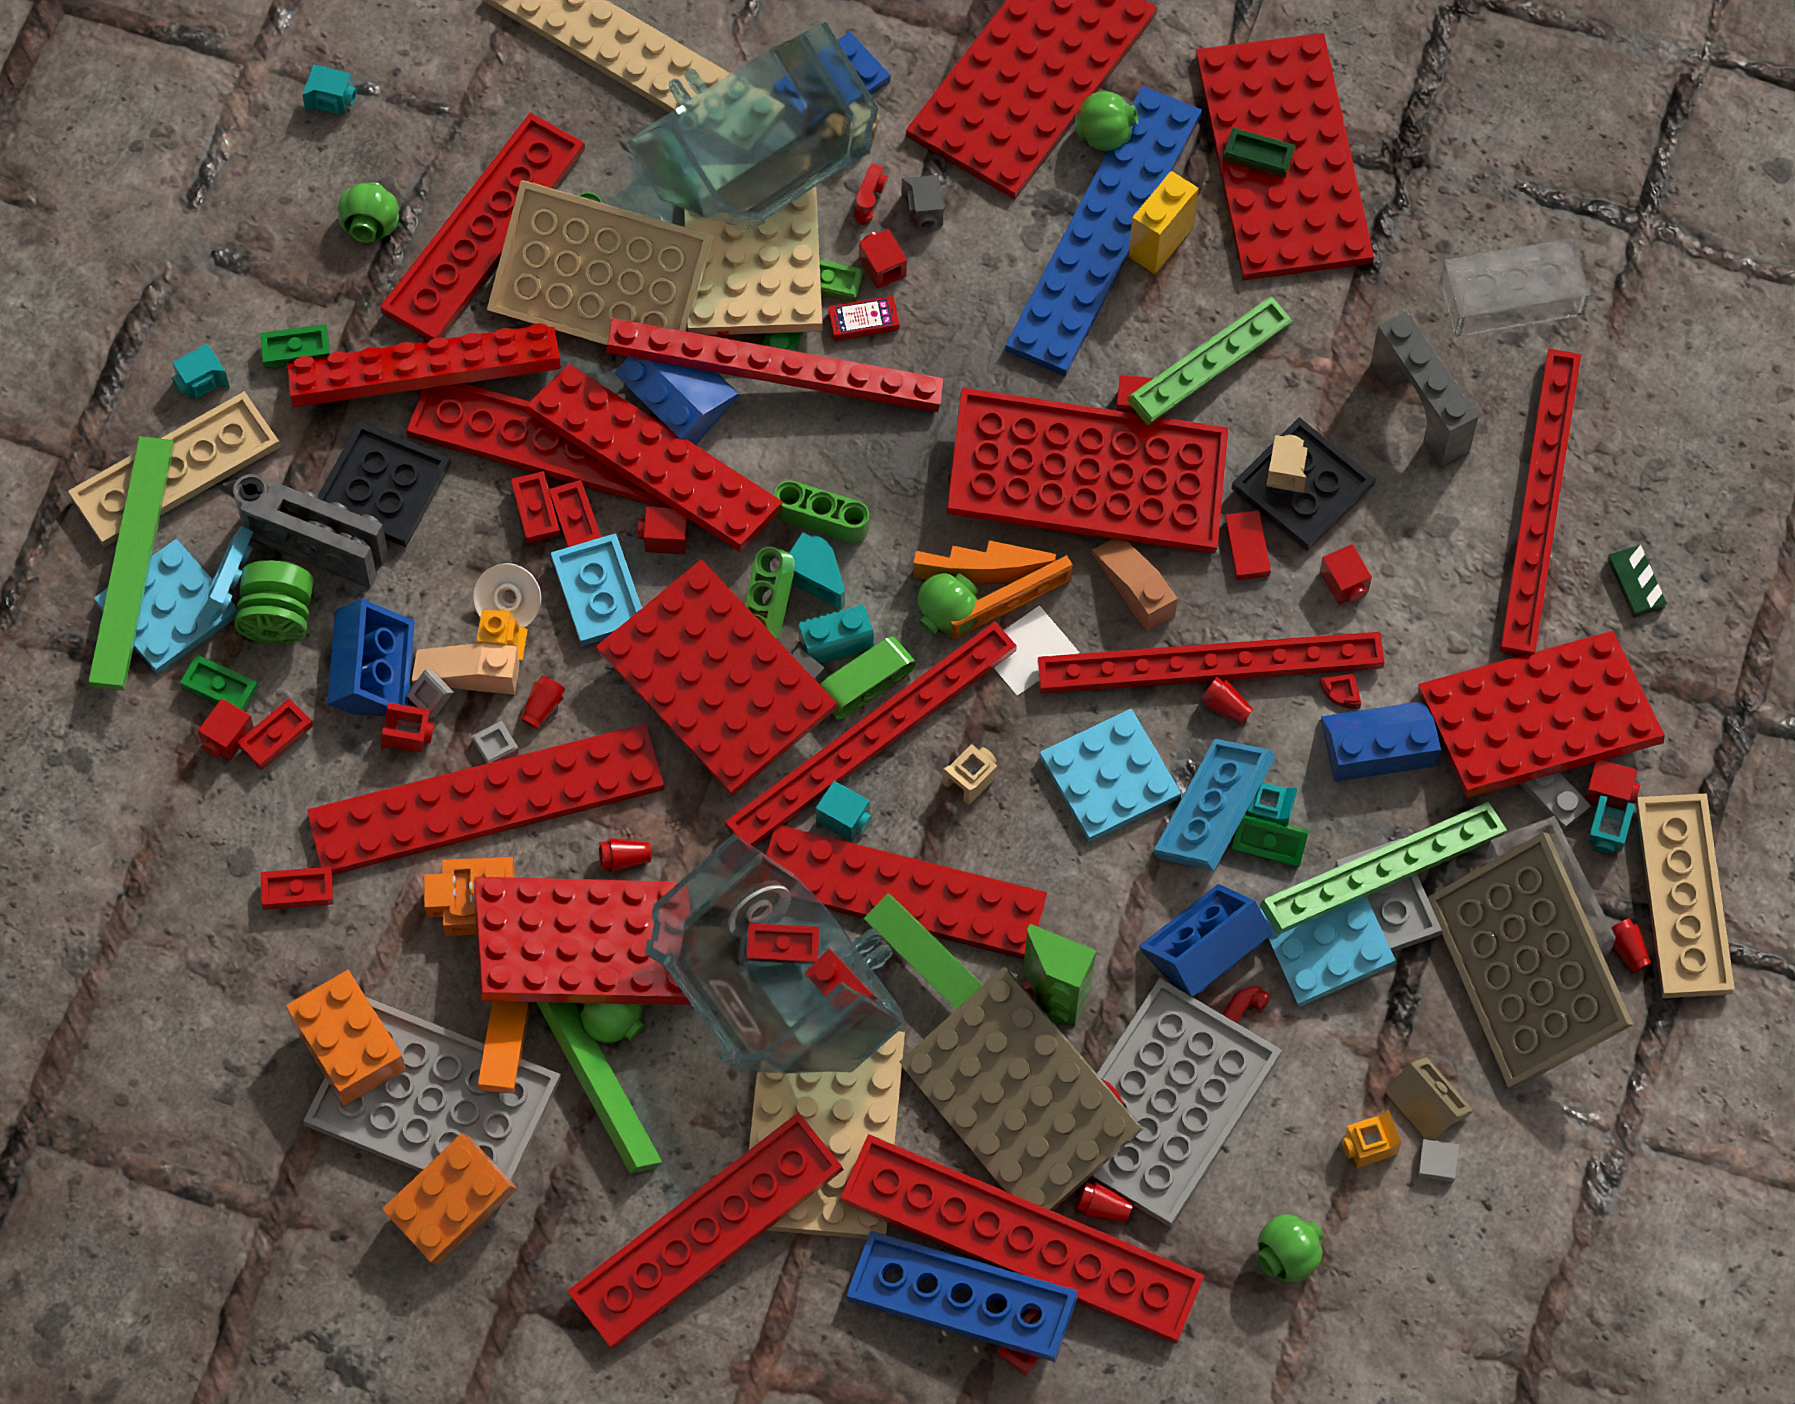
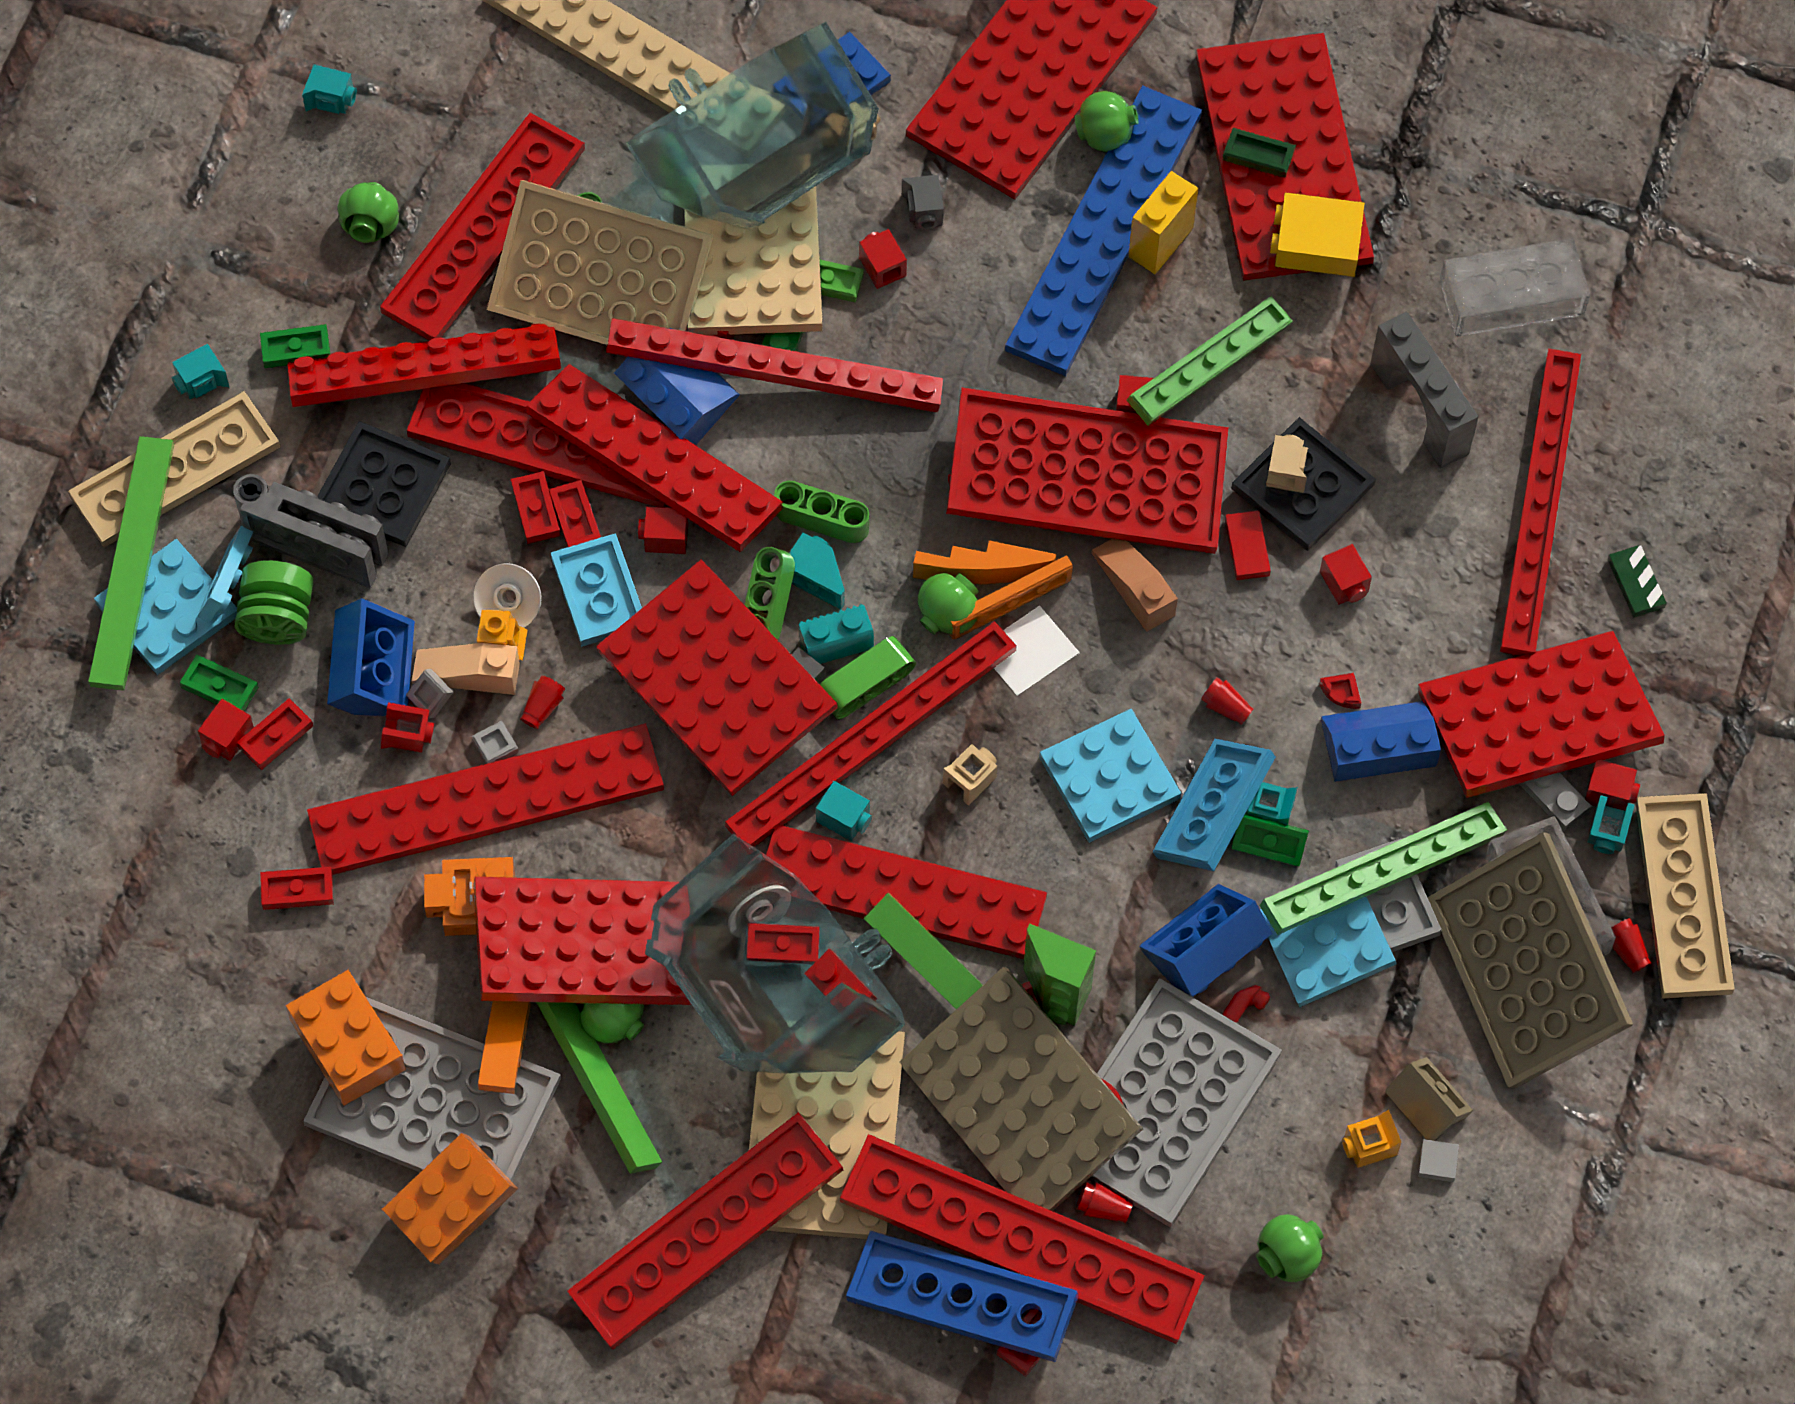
red cone [598,838,651,873] -> none
tile [828,296,900,341] -> none
red plate [853,163,889,225] -> none
red plate [1037,632,1385,694] -> none
none -> yellow brick [1270,193,1365,277]

